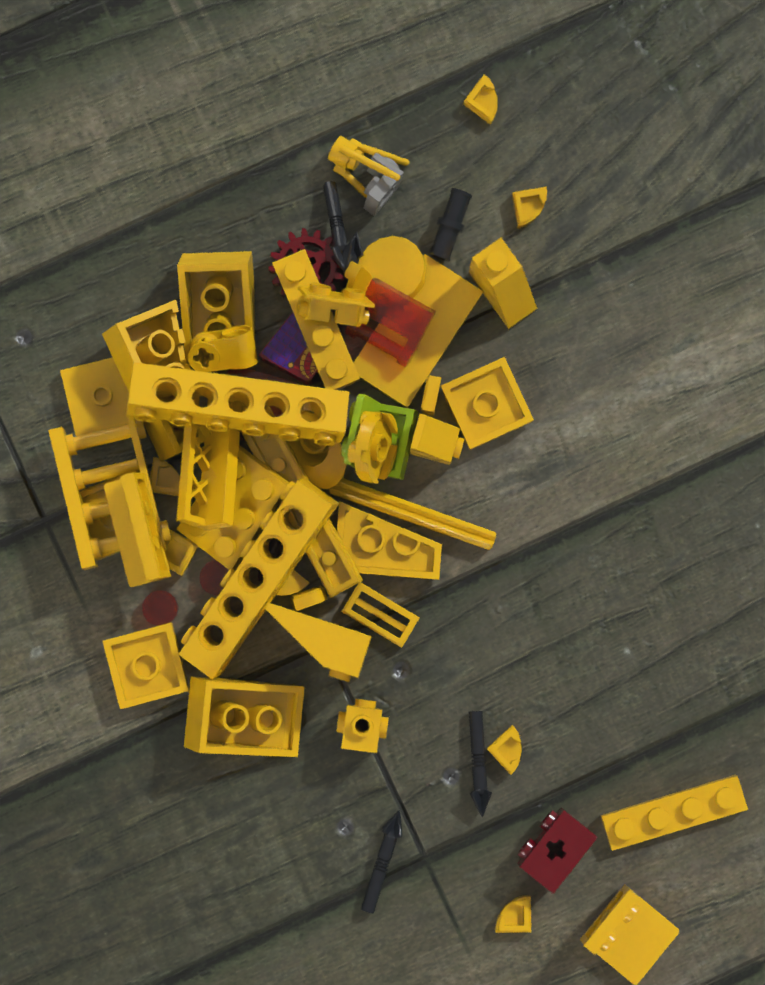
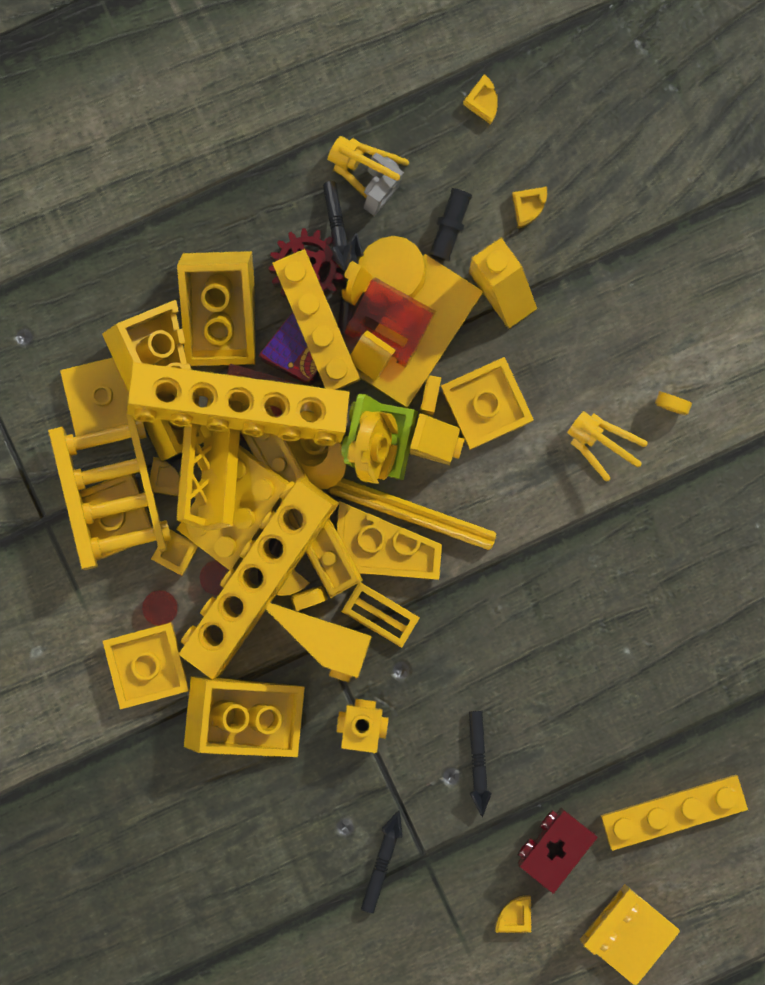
yellow panel [104,472,171,587] -> none
yellow piece [188,325,258,372] -> none
yellow hinge [297,283,375,327] -> none
yellow tile [486,725,522,775] -> none
none -> yellow tile [350,330,396,381]
none -> yellow plant [567,411,648,481]
none -> yellow tile [655,391,692,416]

